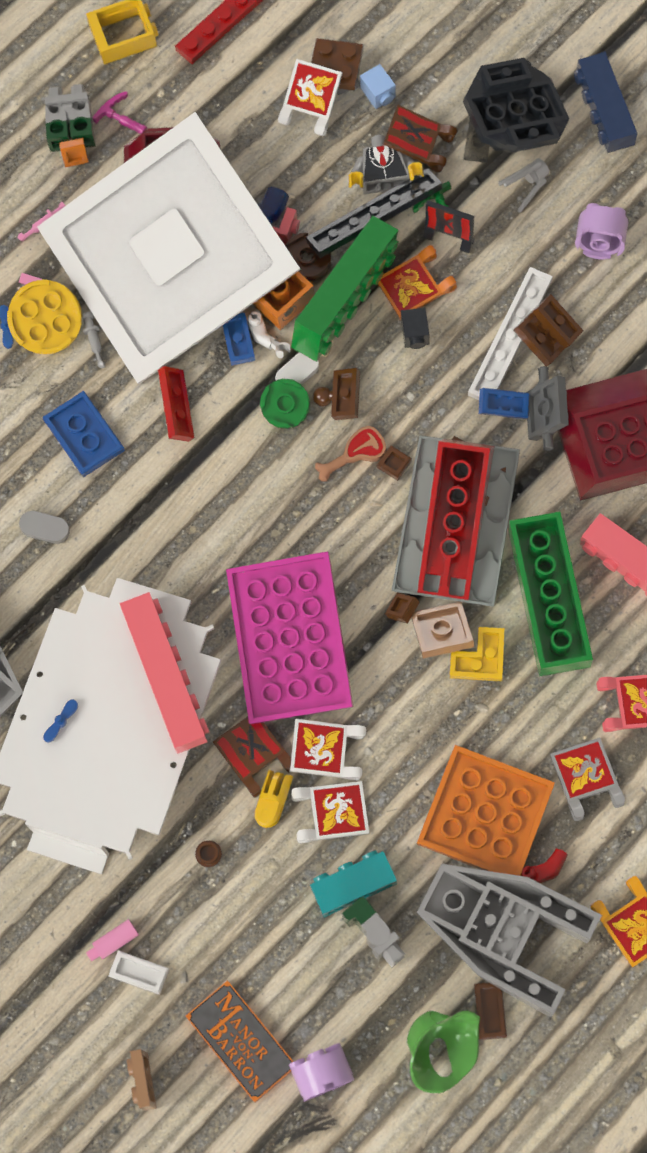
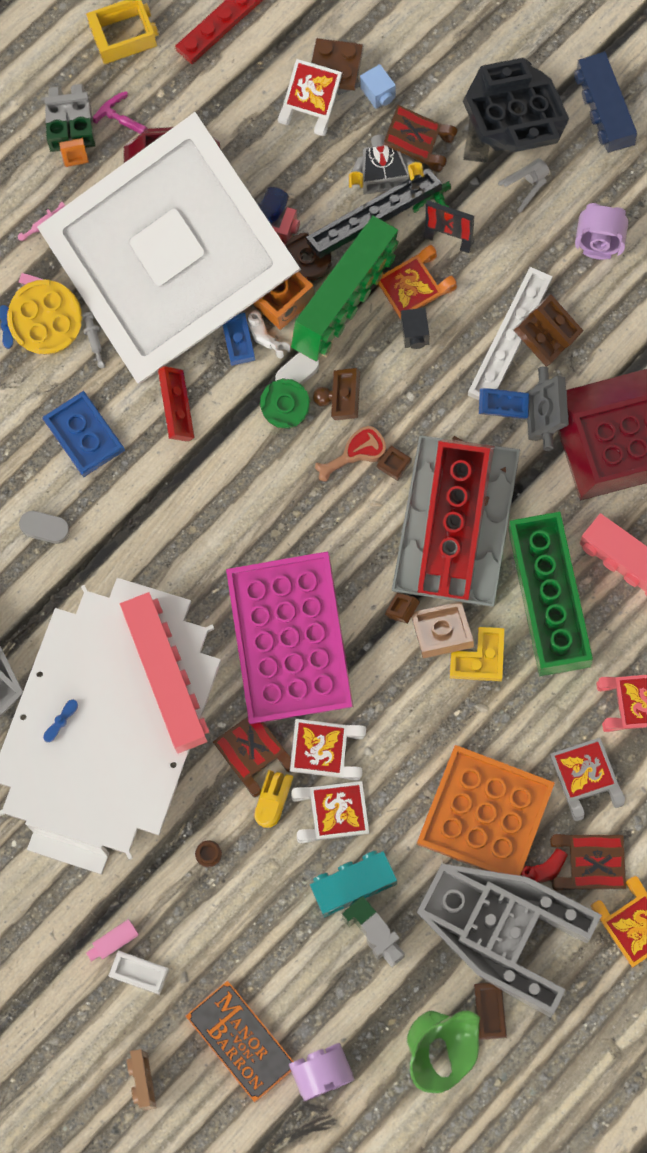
none -> flag [550,834,626,891]

